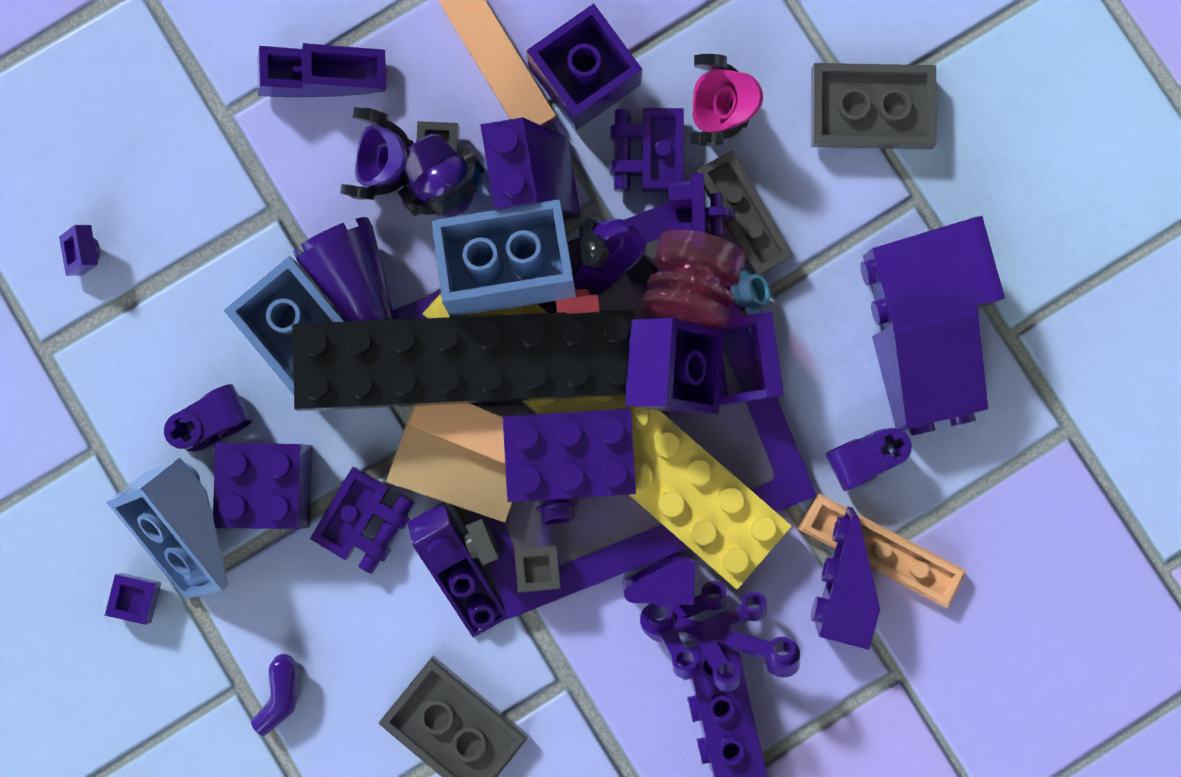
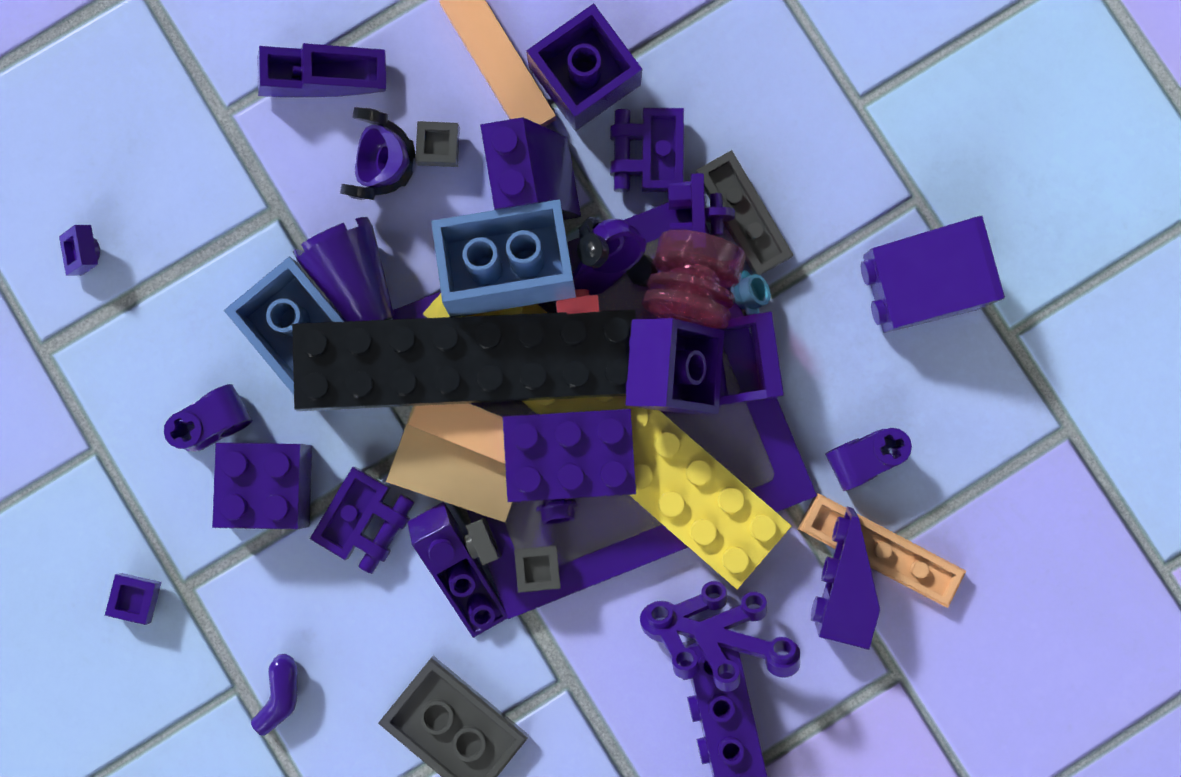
medium blue slope [106,457,229,599] -> none
dark purple cap [397,134,485,217] -> none
dark purple tile [622,554,695,605] -> none
dark pink cap [691,53,764,147] -> none
dark grey plate [811,63,936,149] -> none
dark purple slope [872,306,988,436] -> none

